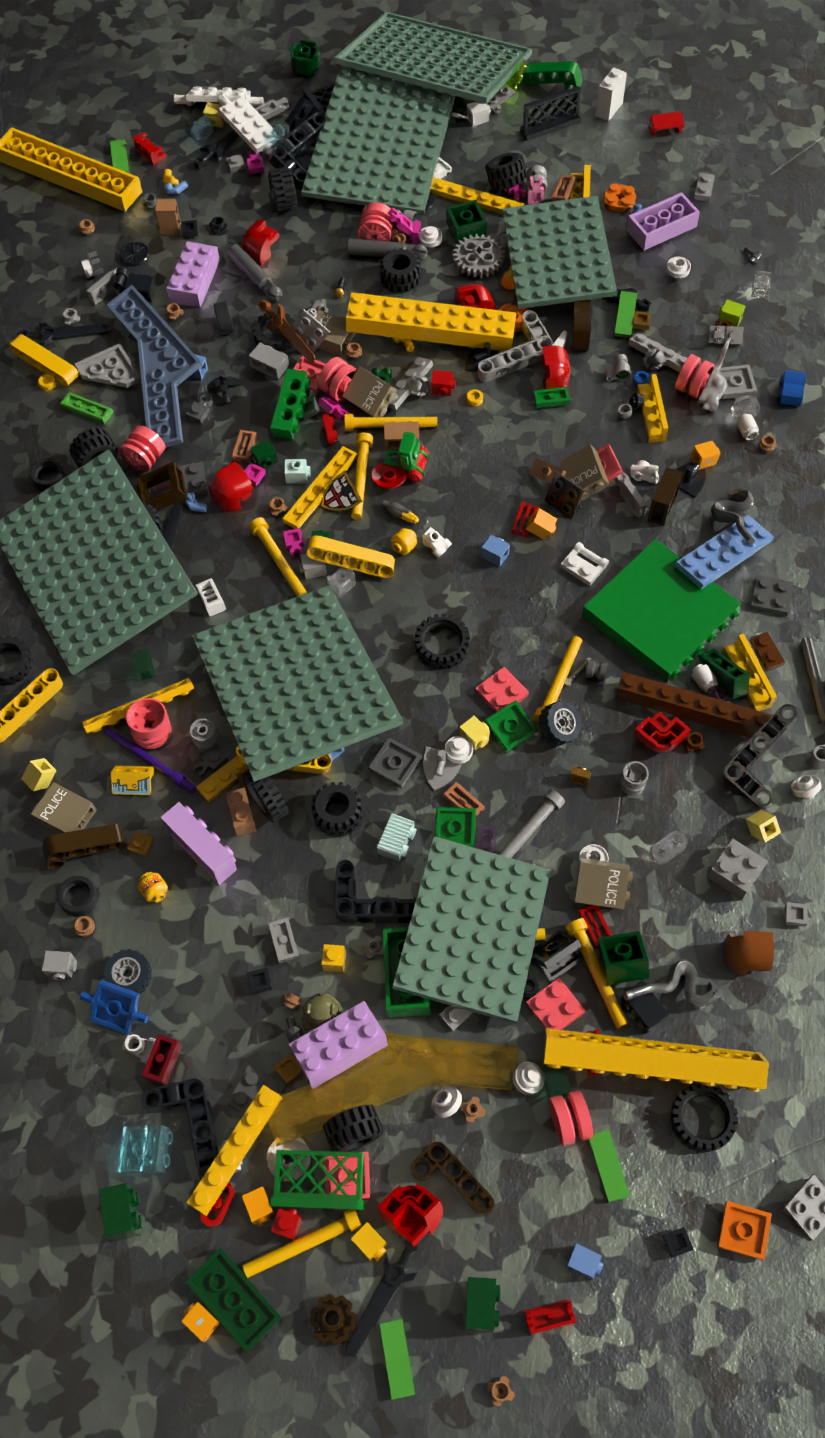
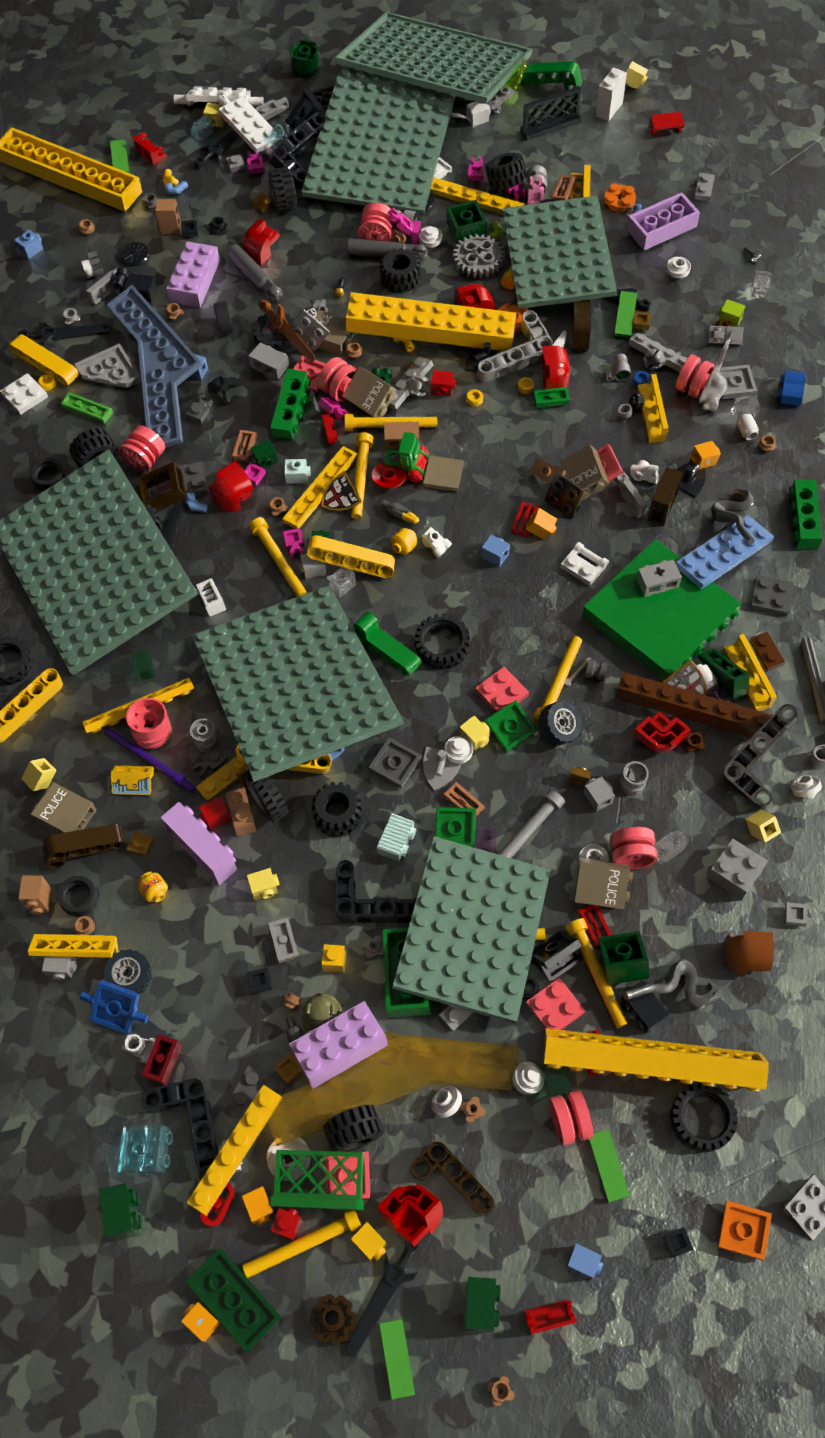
none -> white plate [0,373,48,415]
none -> medium blue brick [15,230,43,259]
none -> medium nougat brick [19,876,52,915]
none -> yellow fence [28,934,119,958]
none -> red brick [199,796,232,831]
none -> light yellow brick [247,868,280,900]
none -> pearl gold plate [251,193,273,213]
none -> green beam [353,611,422,677]
none -> dark tan tile [423,455,464,492]
none -> dark pink plate [468,157,484,181]
none -> lime arm [490,220,504,240]
none -> yellow tile [517,377,534,394]
none -> light grey brick [583,777,615,812]
none -> coral wheel [610,827,658,870]
none -> light yellow brick [626,61,648,89]
none -> light grey brick [636,560,682,597]
none -> shield [661,660,707,696]
none -> green brick [789,479,823,549]

